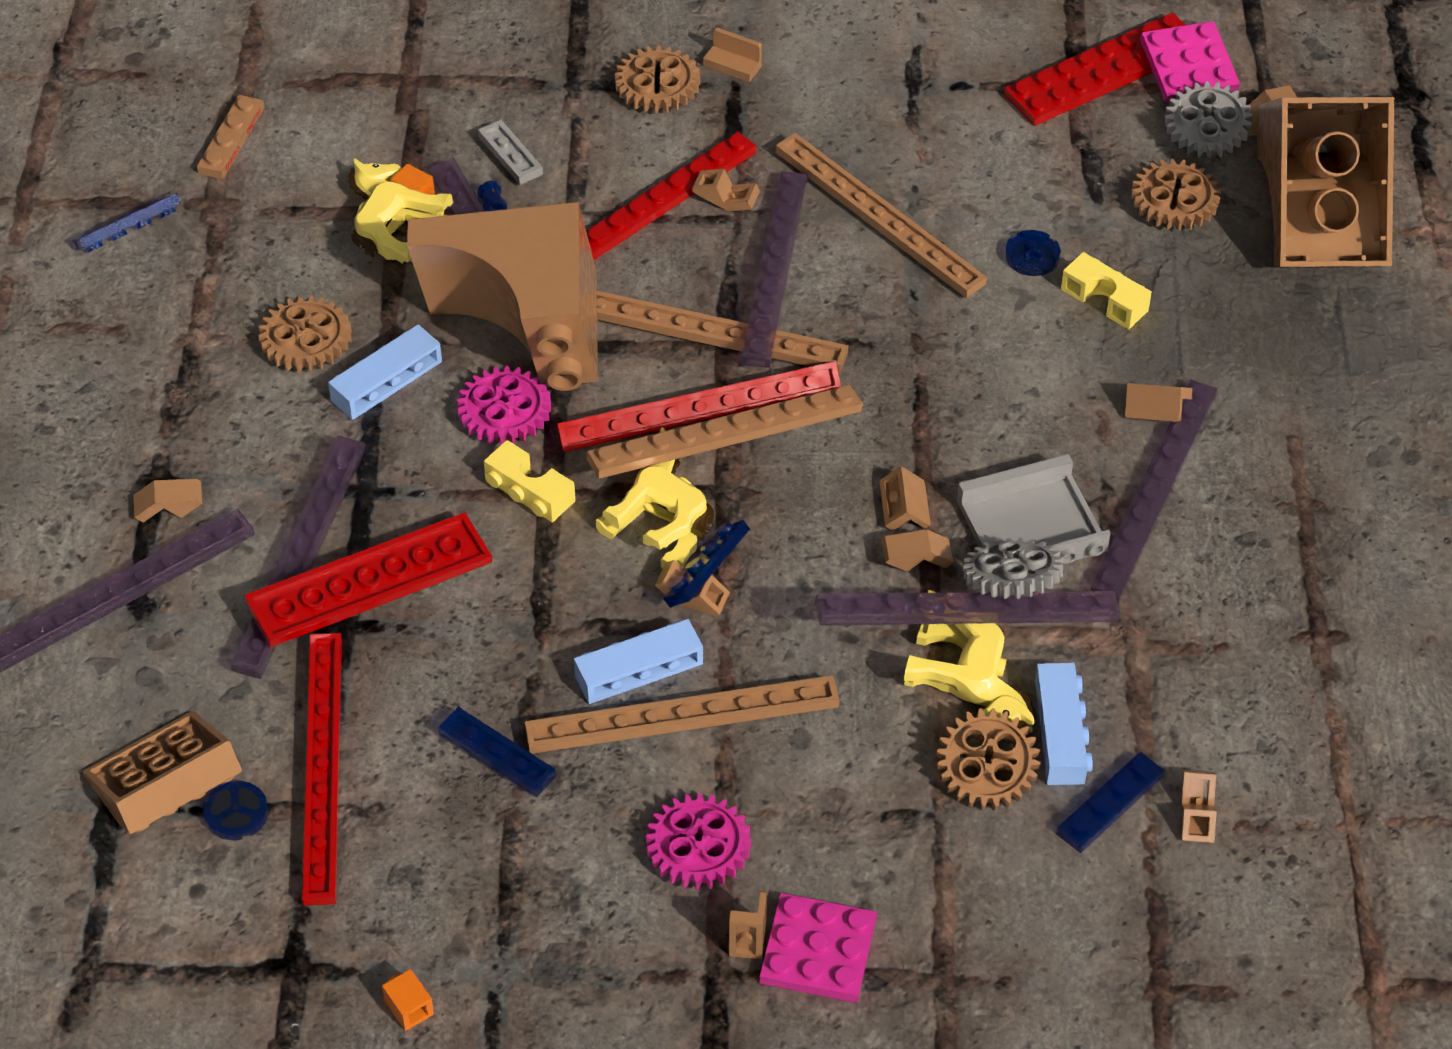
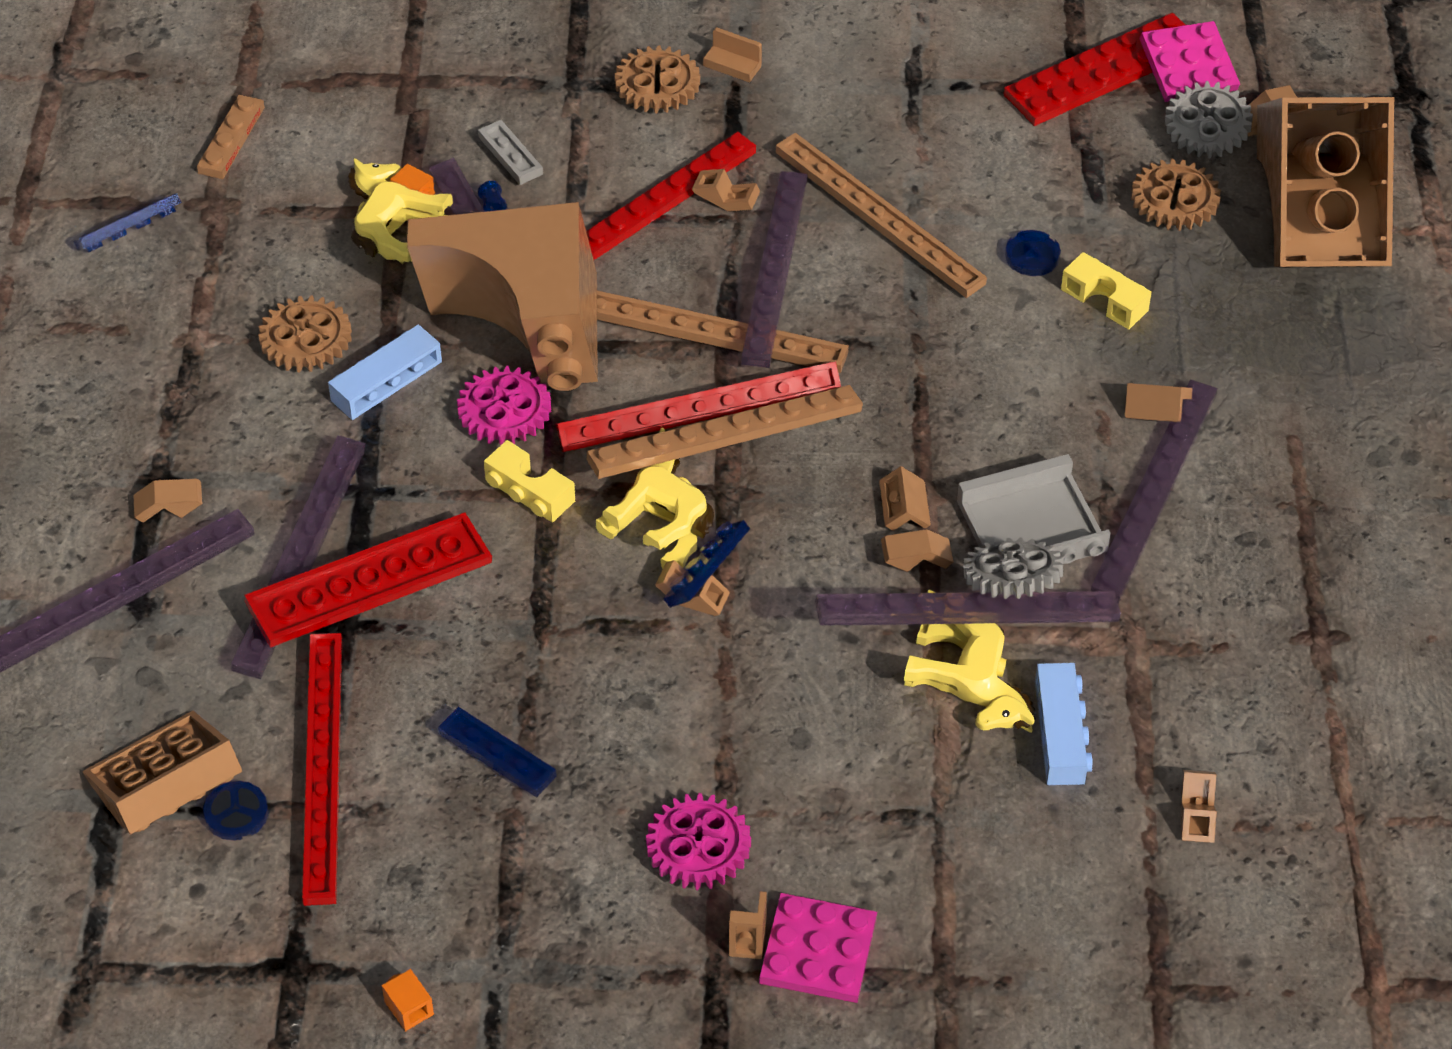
medium nougat plate [525,675,840,754] -> none
light blue brick [574,619,703,704] -> none
medium nougat gear [936,708,1040,811] -> none
clear blue plate [1056,752,1165,853] -> none

